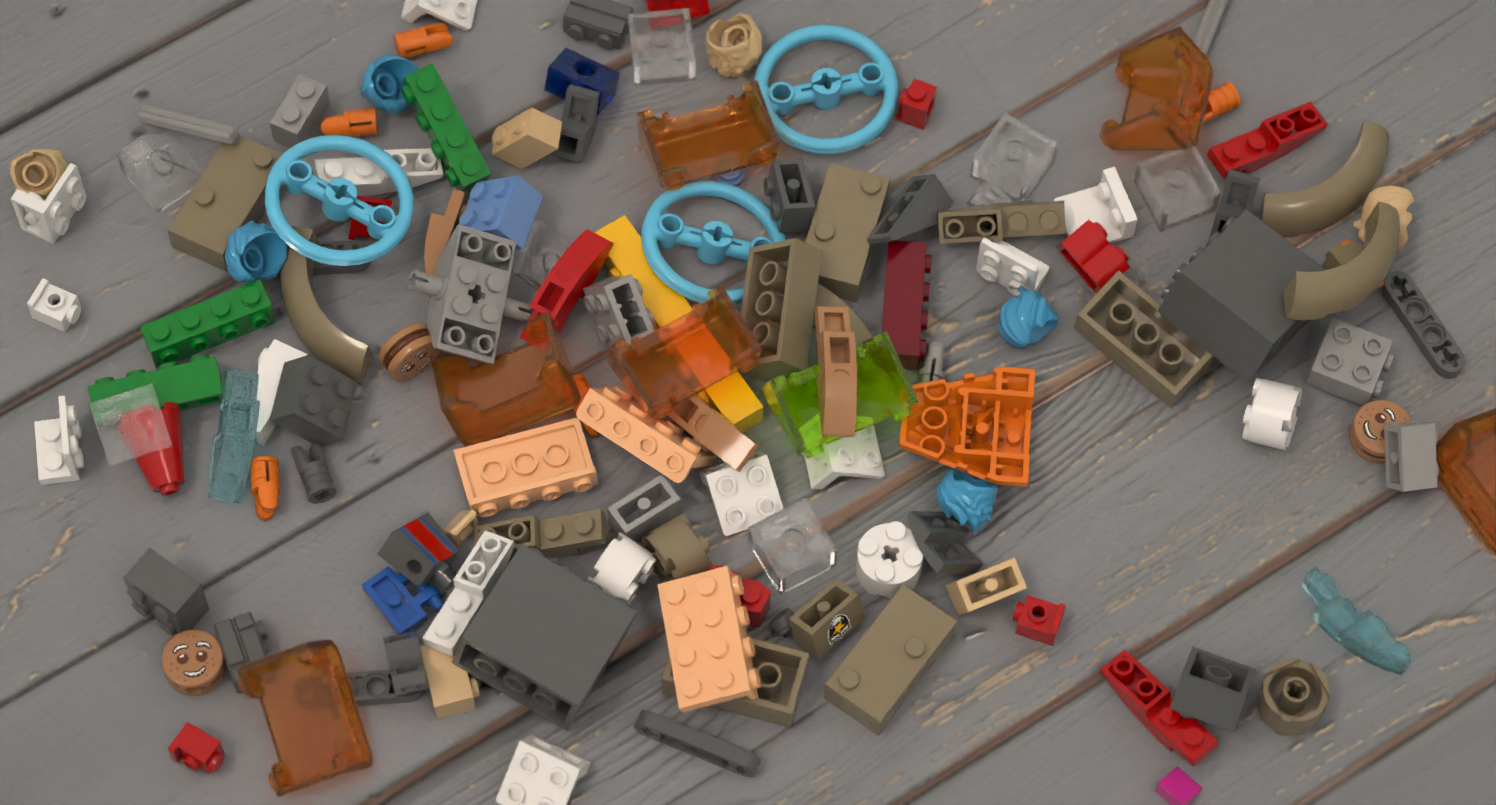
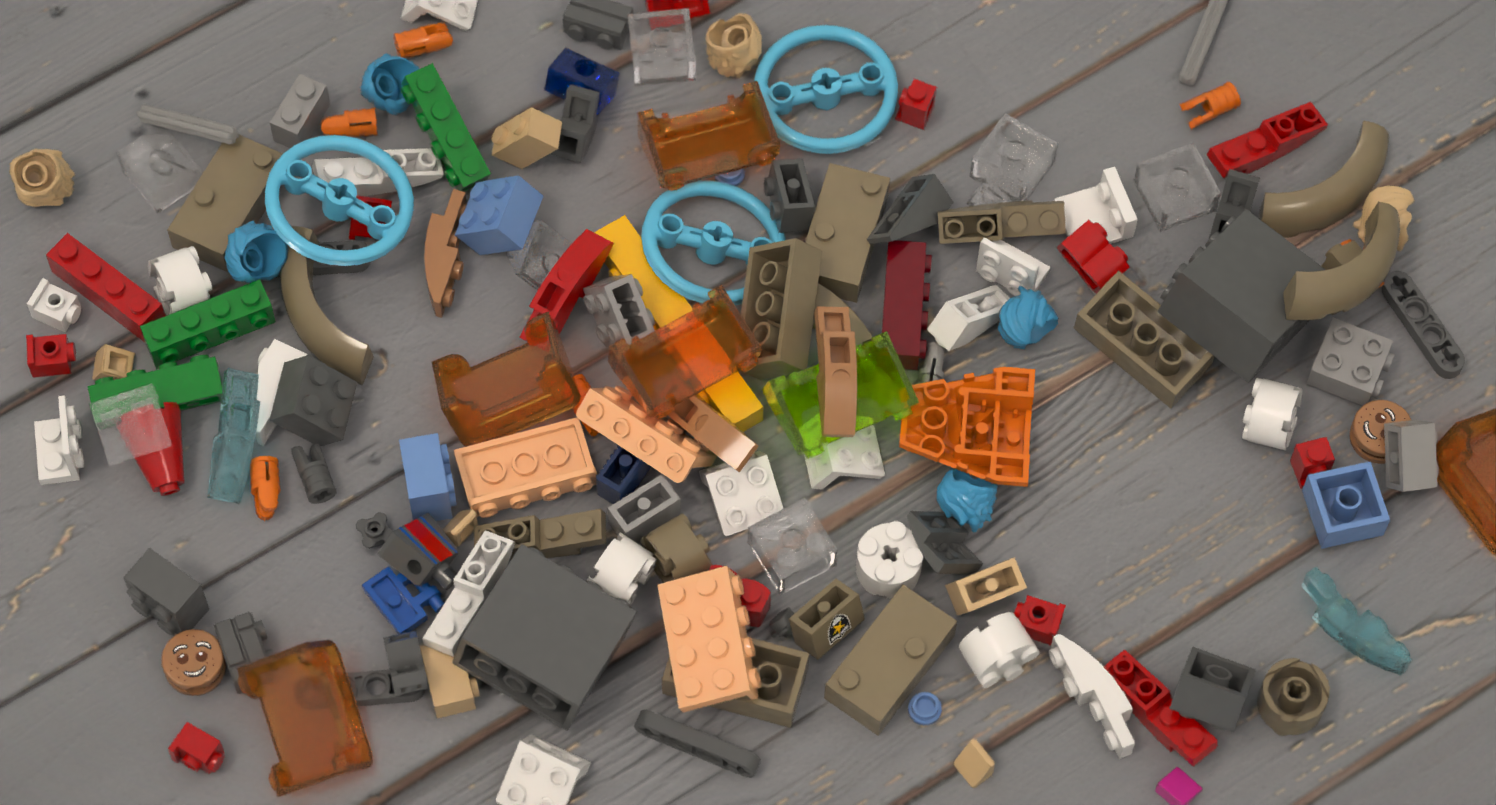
white bracket [11,163,86,244] -> none
medium nougat head [378,323,440,382] -> none
light grey slope [408,224,531,365] -> none
clear orange windscreen [1099,26,1213,151] -> none
none -> red brick [26,334,76,378]
none -> red brick [46,233,165,342]
none -> tan slope [92,344,135,380]
none -> white brick [148,246,212,316]
none -> dark grey plate [356,512,393,548]
none -> medium blue brick [399,433,457,521]
none -> dark blue brick [596,445,651,504]
none -> medium blue plate [908,692,942,725]
none -> white slope [927,285,1010,351]
none -> tan slope [954,739,995,788]
none -> white brick [959,612,1040,688]
none -> white slope [1049,634,1135,759]
none -> red brick [1290,437,1335,489]
none -> medium blue brick [1302,461,1390,549]

